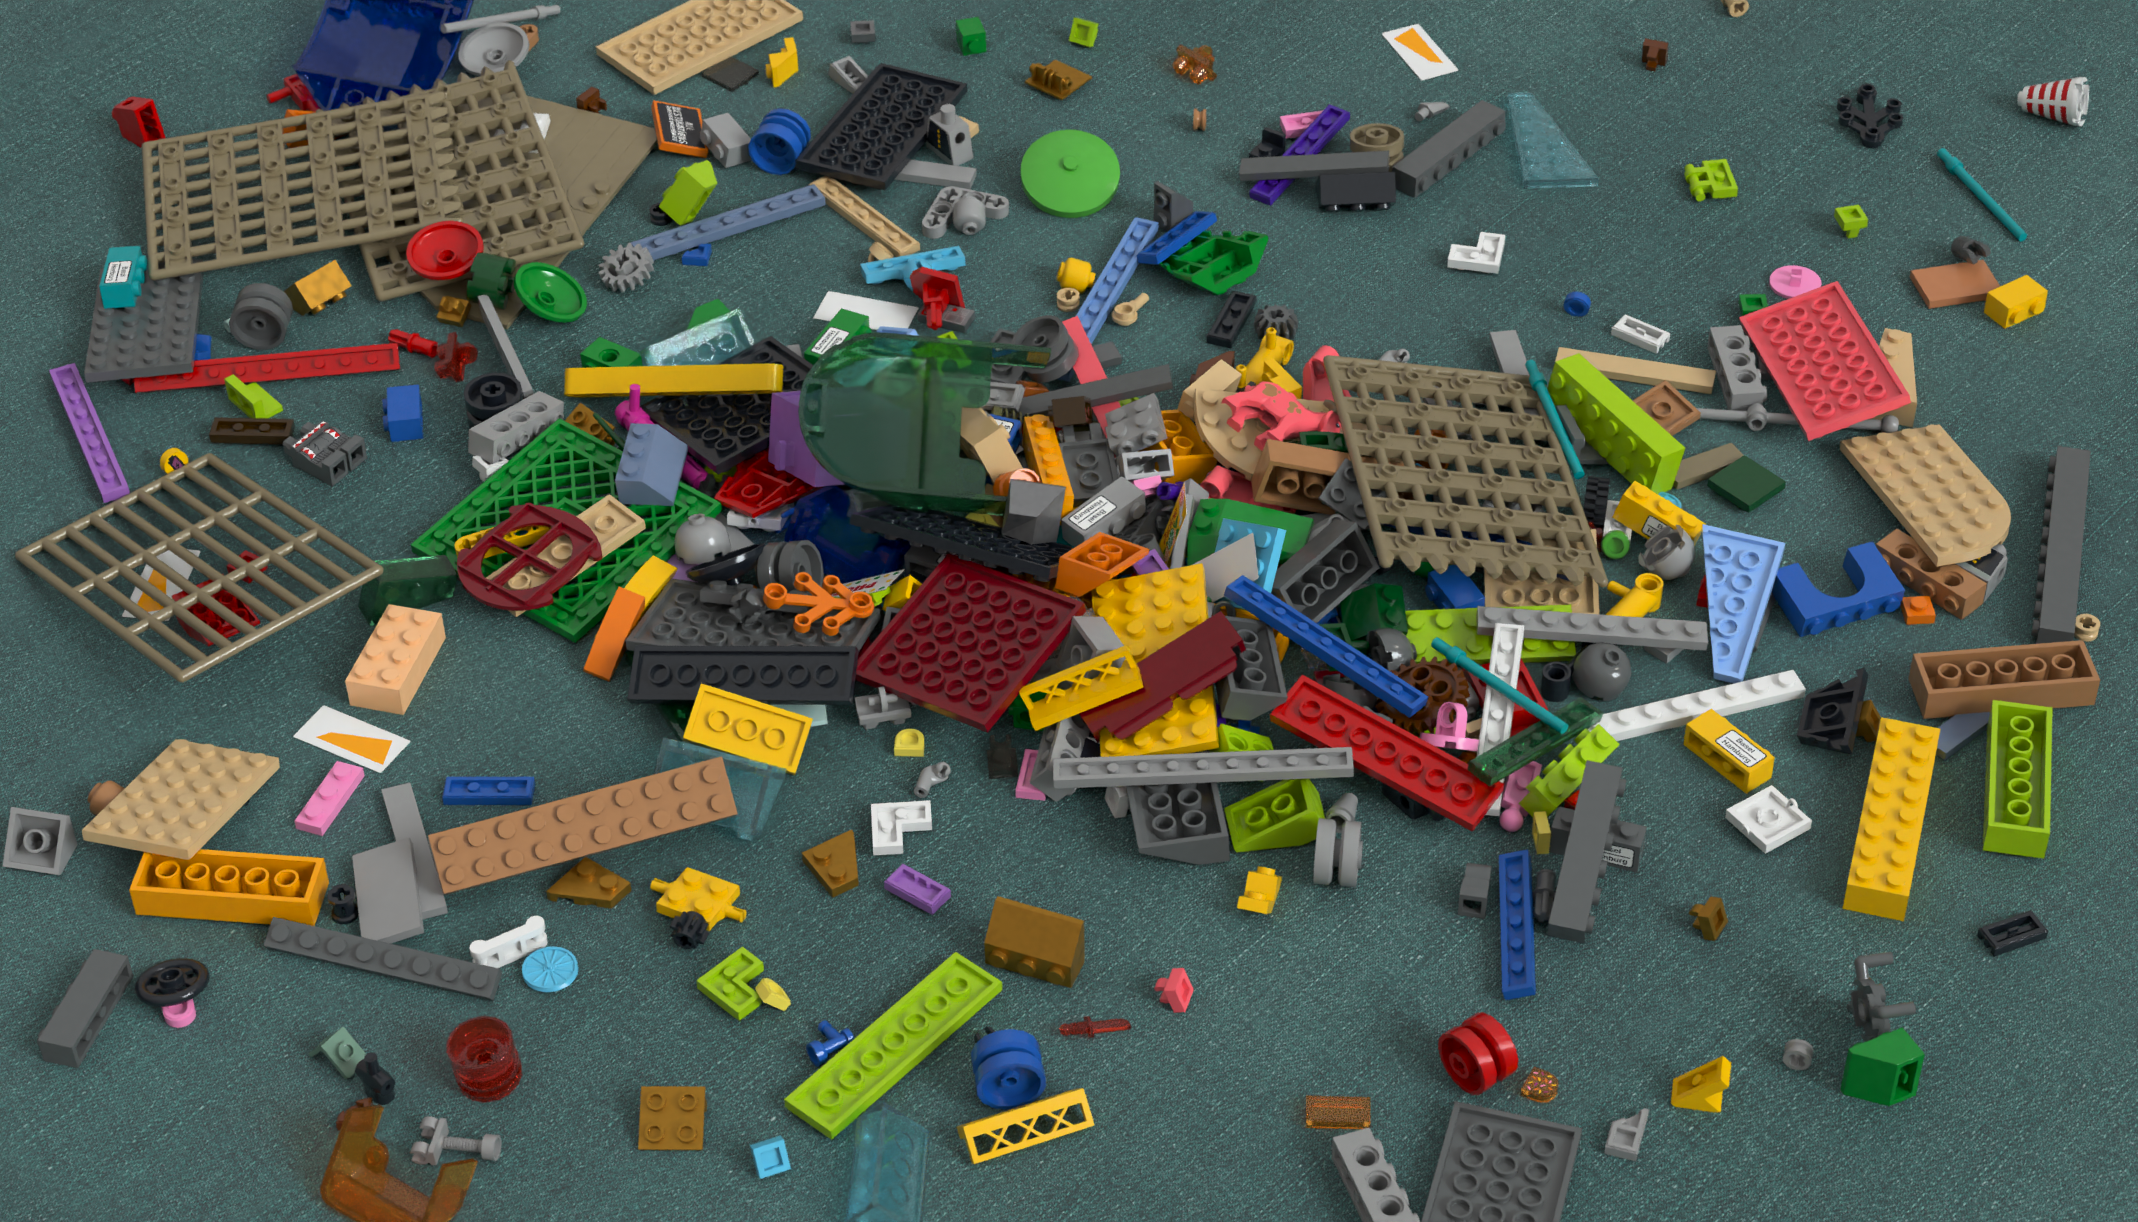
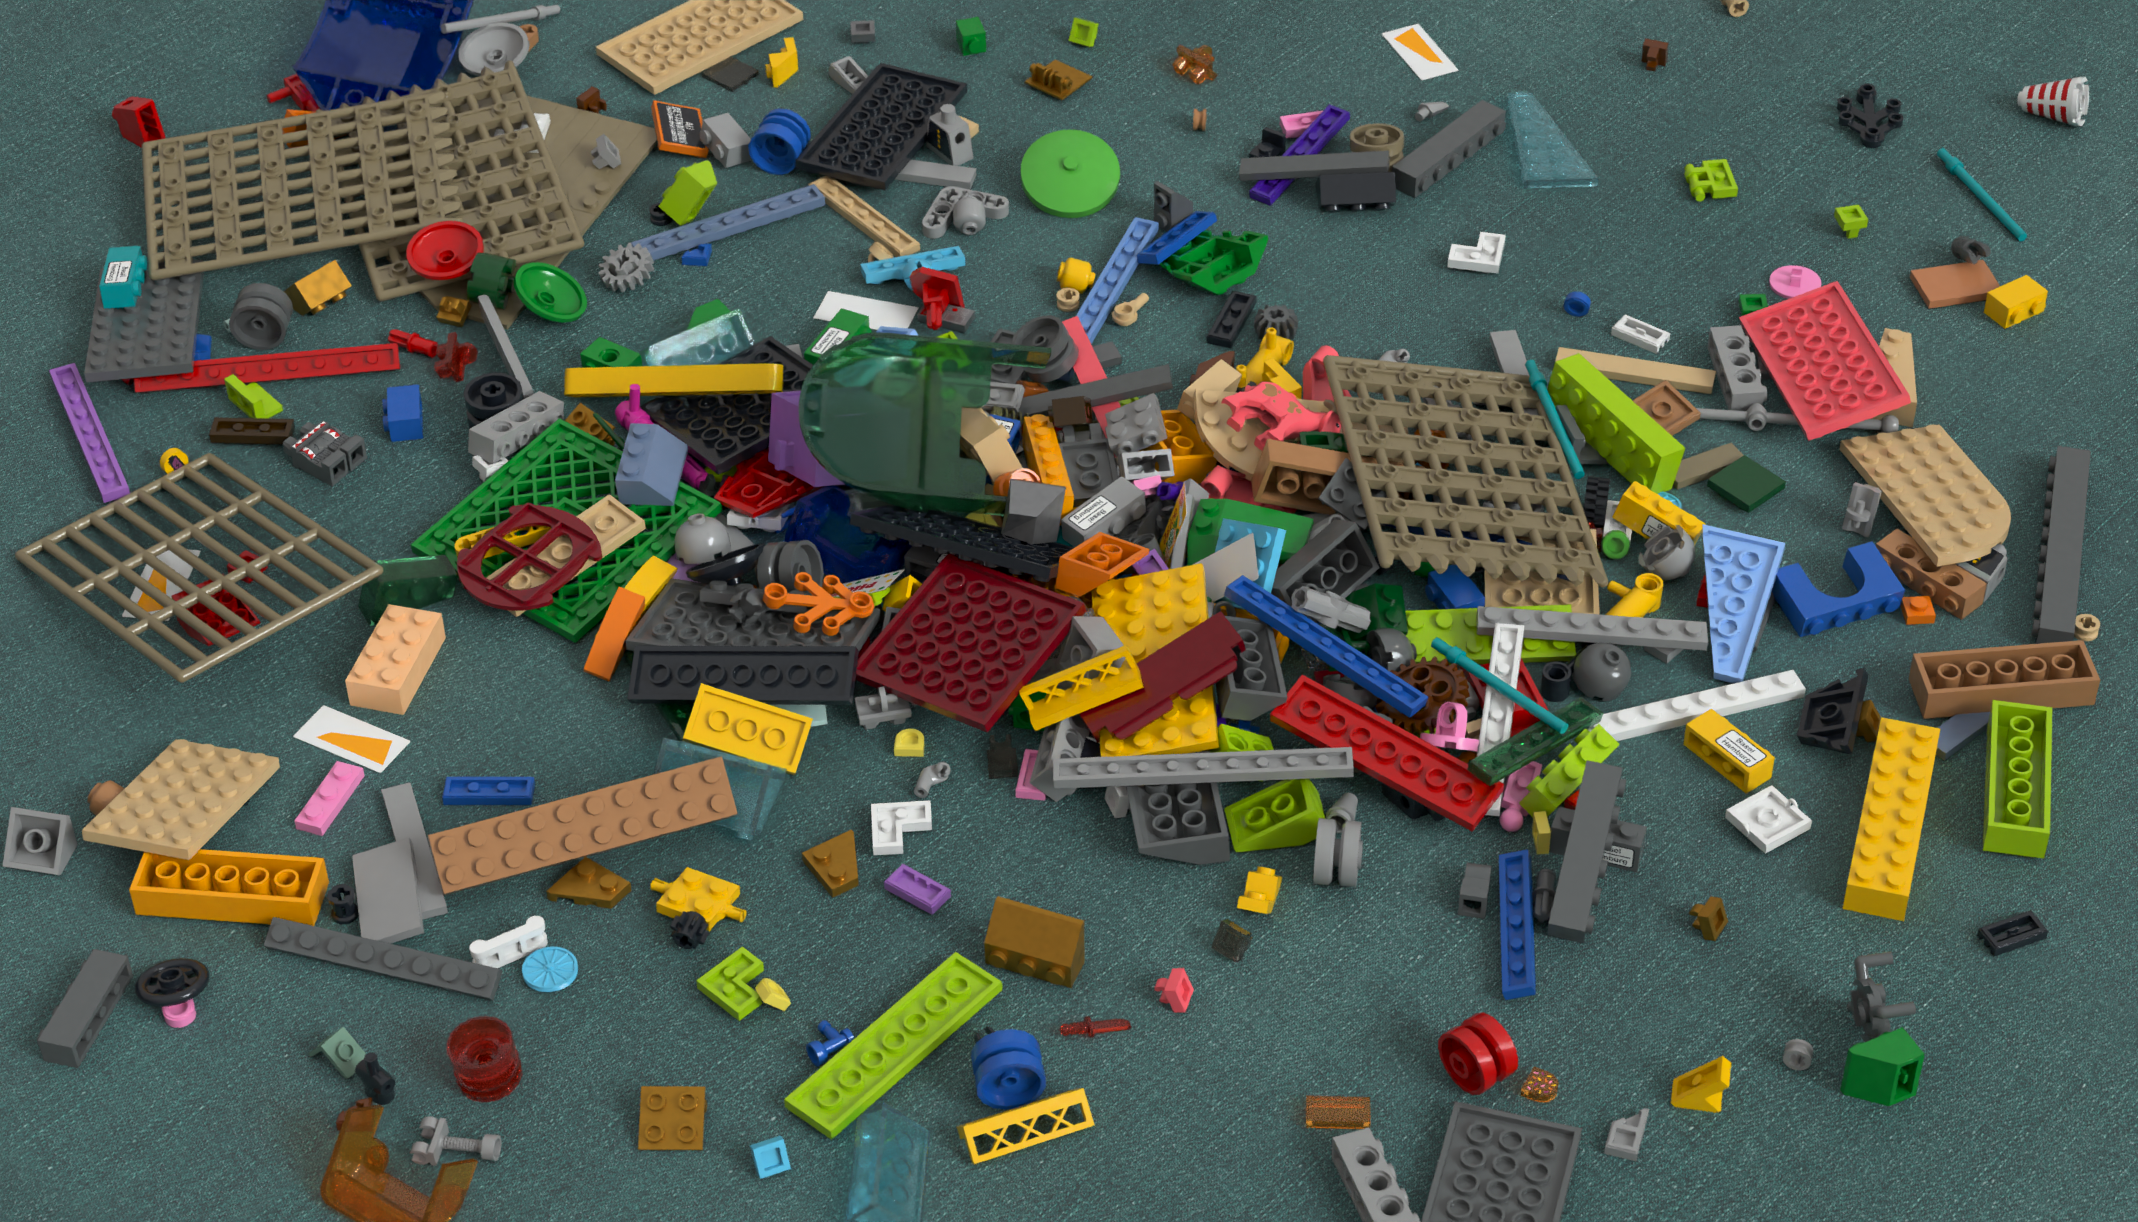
none -> light grey tile [591,134,621,169]
none -> clear smoke tile [1211,919,1253,962]
none -> light grey piece [1291,586,1371,633]
none -> light grey hips [1842,482,1882,538]

